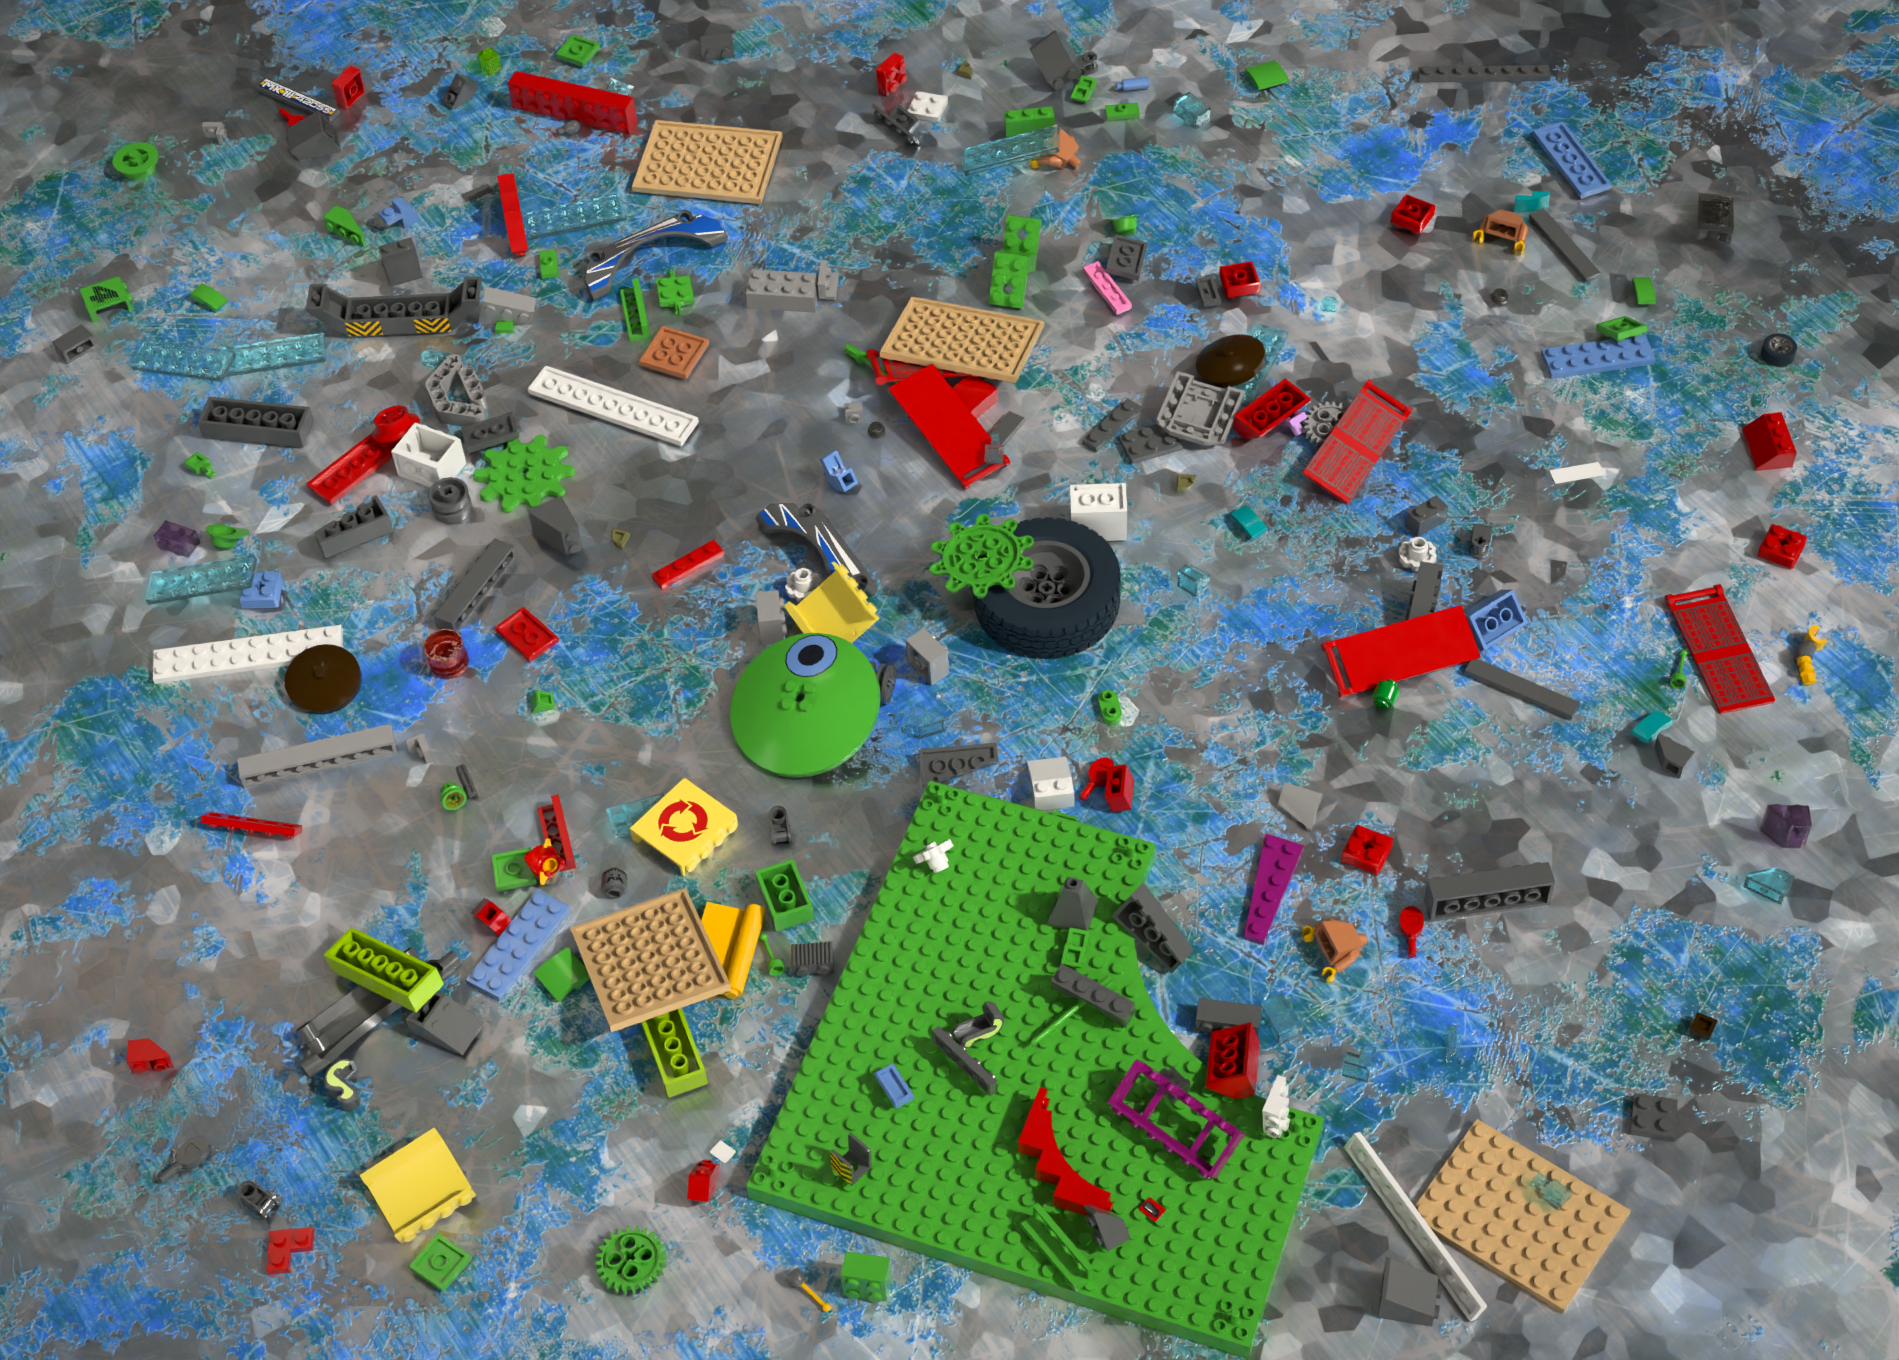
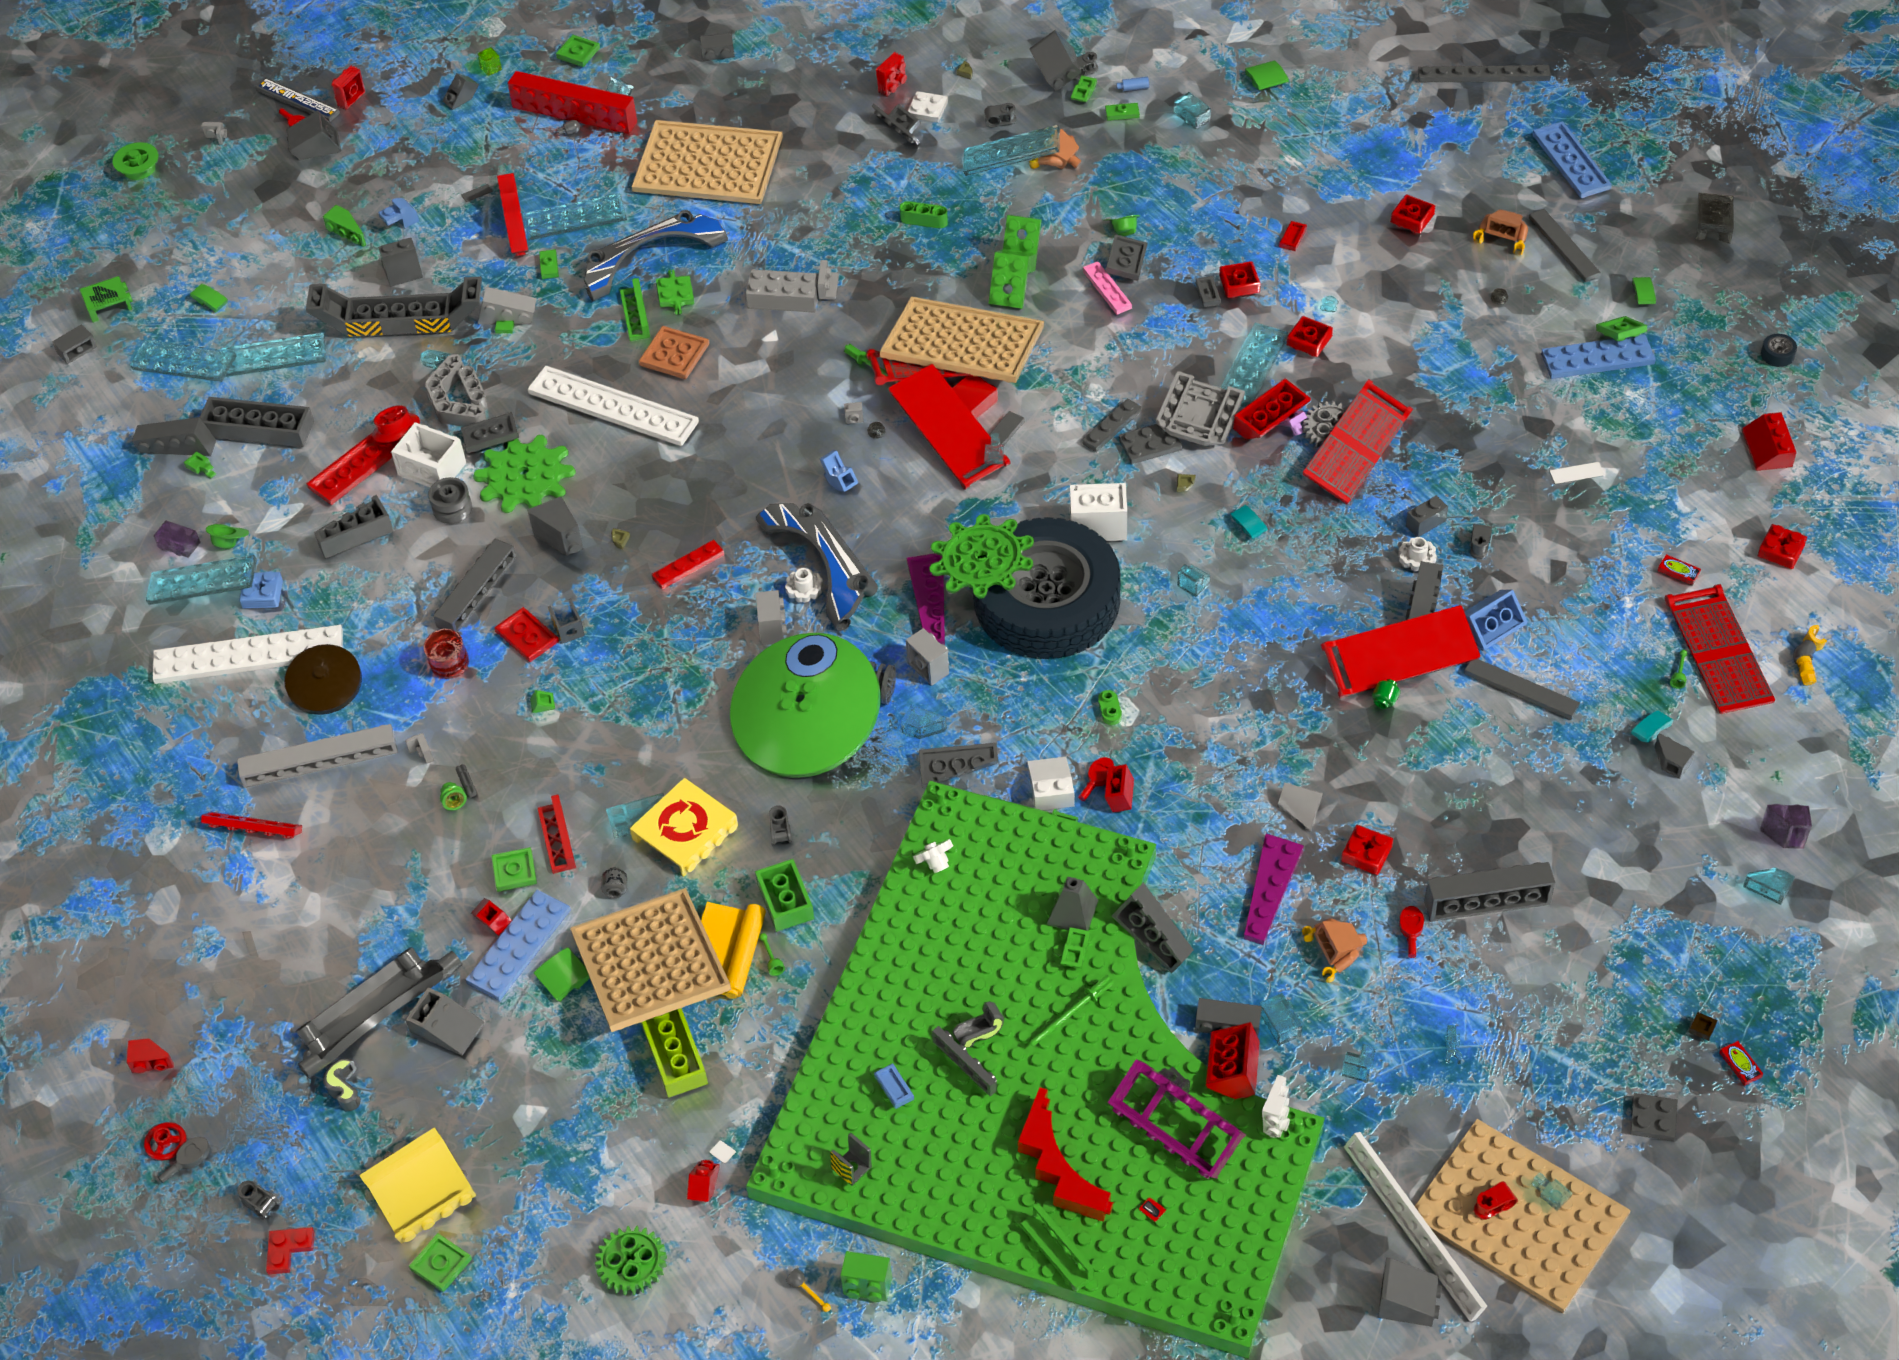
lime brick [323,927,444,1013] -> none
red hair [524,838,565,885] -> none
light yellow panel [784,561,880,643] -> none
dark grey brick [791,941,834,976] -> none
bright green brick [1004,106,1055,137] -> none
dark grey arch [1051,963,1136,1028] -> none
dark grey slope [1084,1205,1131,1251] -> none
dark brown dish [1196,334,1266,388] -> none
teal slope [1514,191,1550,212] -> none
none -> dark grey wedge [132,417,216,456]
none -> red piece [144,1122,187,1161]
none -> dark grey piece [548,598,585,644]
none -> bright green beam [900,201,948,228]
none -> magenta wing [907,553,945,645]
none -> dark grey piece [984,103,1016,127]
none -> red tile [1279,221,1307,251]
none -> red brick [1286,316,1333,357]
none -> red piece [1474,1181,1518,1220]
none -> tile [1657,554,1701,586]
none -> tile [1719,1041,1763,1086]

